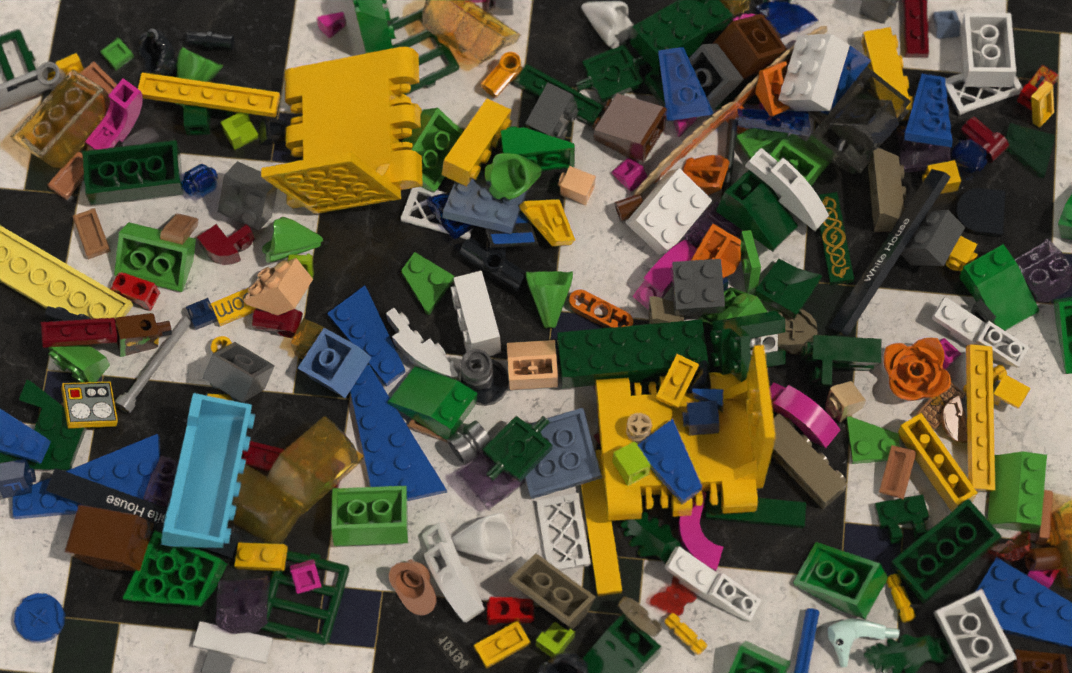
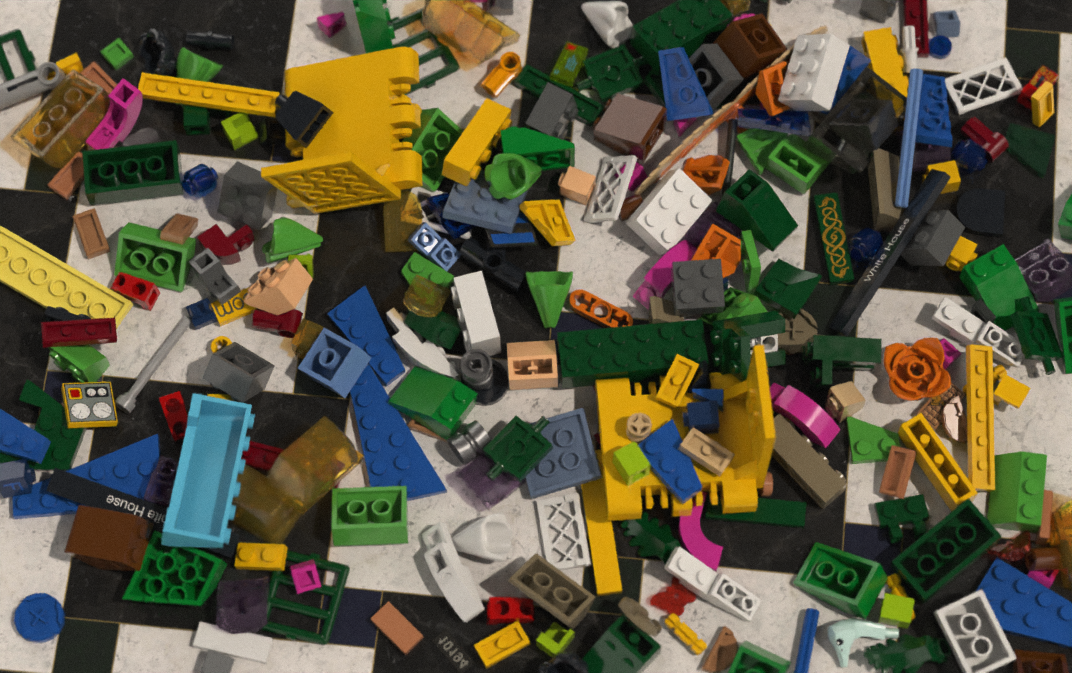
reddish brown torso [115,313,172,357] -> none
nougat piece [389,559,436,615] -> none
white slope [746,148,829,231] -> none
clear blue brick [755,1,819,39] -> none
white brick [960,13,1016,87] -> none
none -> red leg [159,391,188,441]
none -> dark grey brick [189,248,241,305]
none -> black torso [275,91,334,148]
none -> nougat tile [371,601,424,655]
none -> clear yellow window [383,190,423,252]
none -> clear yellow window [403,275,451,317]
none -> dark green slope [403,300,462,349]
none -> medium blue slope [407,222,460,271]
none -> clear neon green tile [550,41,588,87]
none -> white window [584,155,637,223]
none -> tan plate [678,427,735,477]
none -> medium nougat tile [701,625,738,673]
none -> nougat tile [758,472,773,497]
none -> clear blue head [848,228,884,263]
none -> lime panel [878,593,914,629]
none -> medium blue axle [895,68,923,208]
none -> white axle [900,25,919,73]
none -> clear blue tile [929,35,952,60]
none -> dark green plate [1010,296,1063,375]

